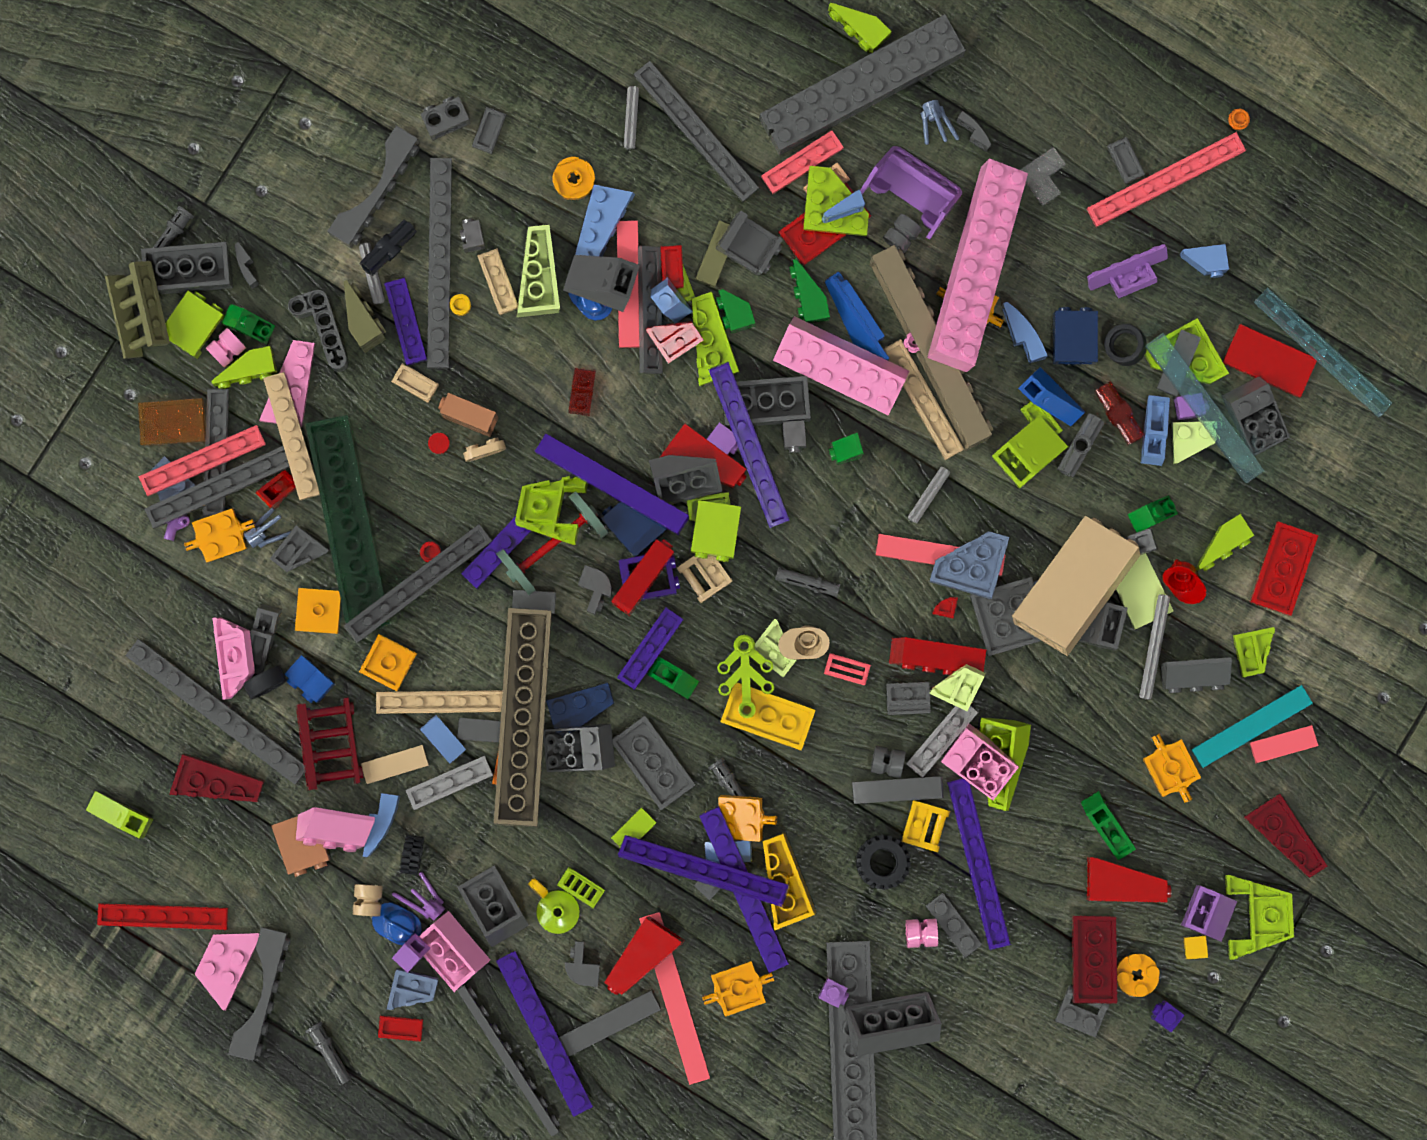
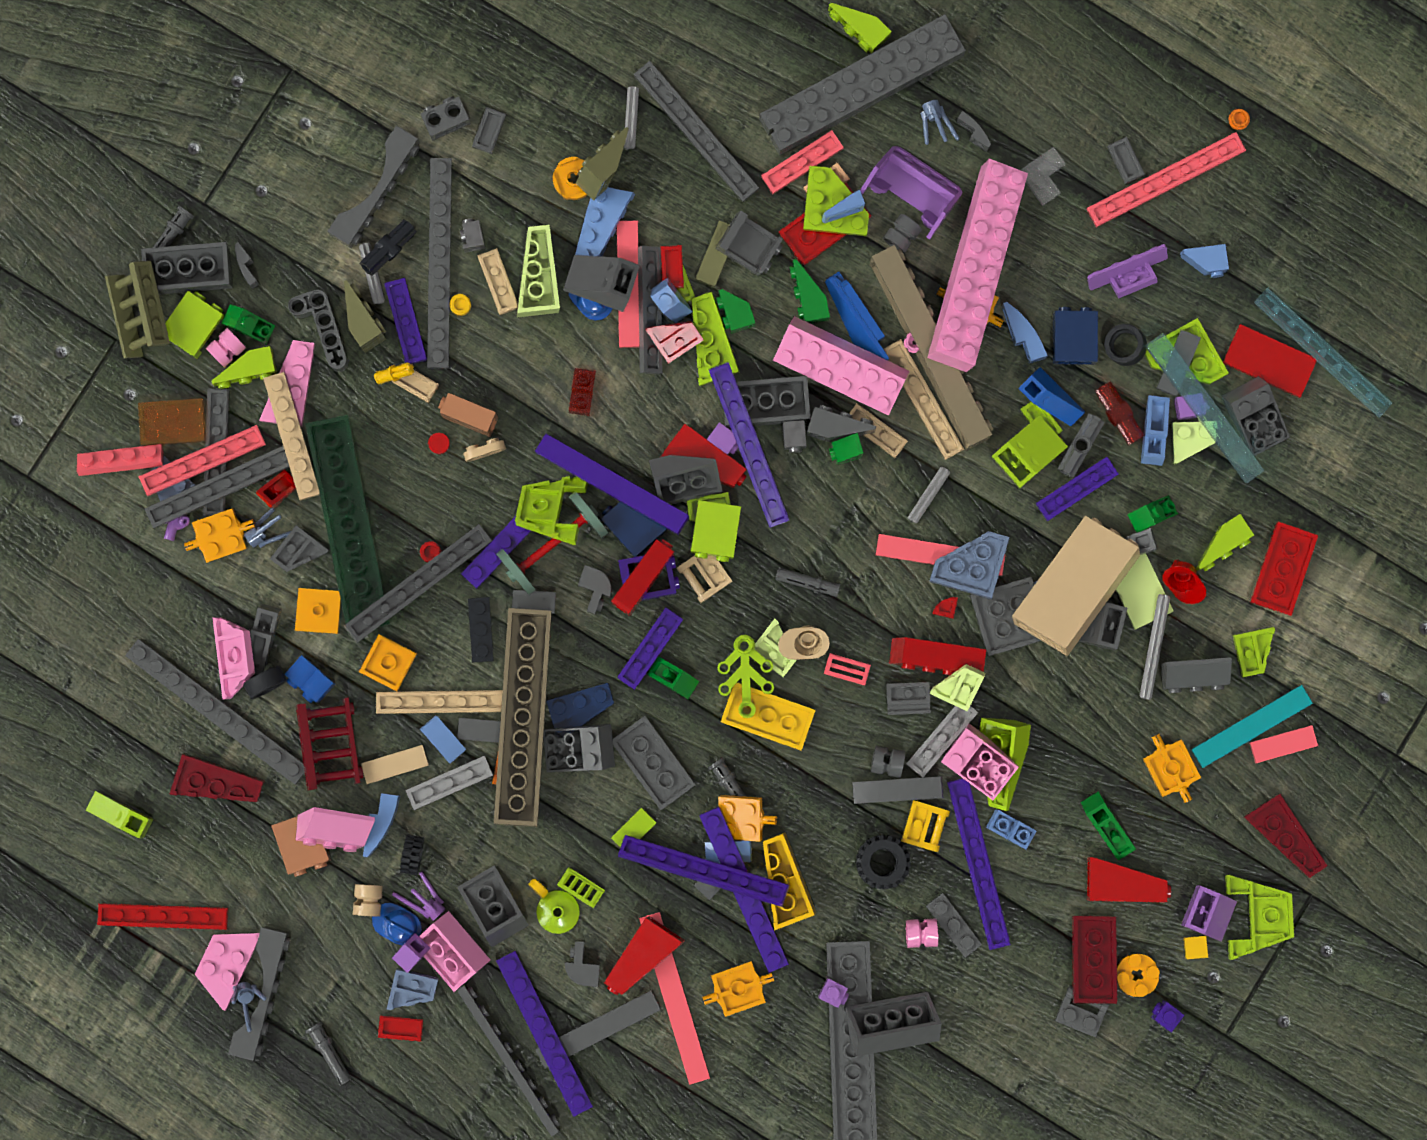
none -> coral plate [77,444,163,476]
none -> sand blue plant [231,982,267,1032]
none -> yellow axle [374,363,414,384]
none -> black plate [468,597,494,663]
none -> olive slope [576,127,629,200]
none -> dark grey slope [807,405,876,442]
none -> tan tile [849,403,908,458]
none -> medium blue slope [986,809,1036,850]
none -> dark purple plate [1036,457,1119,521]

